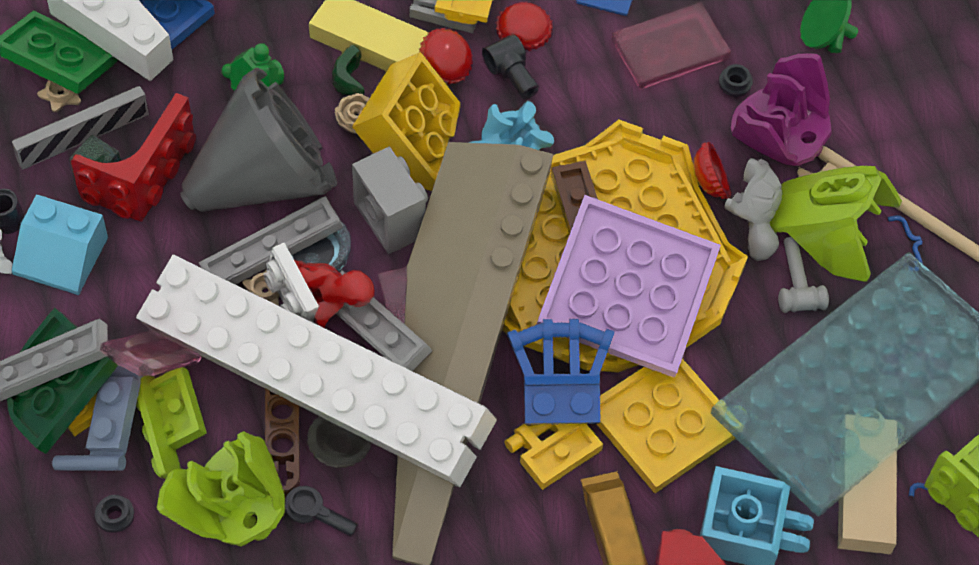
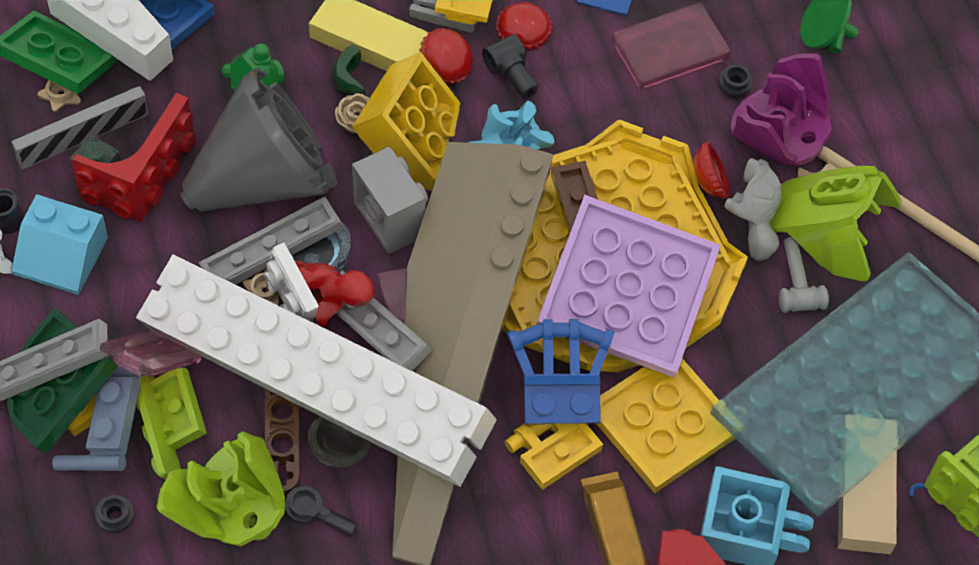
blue piece [888,215,923,273] -> none

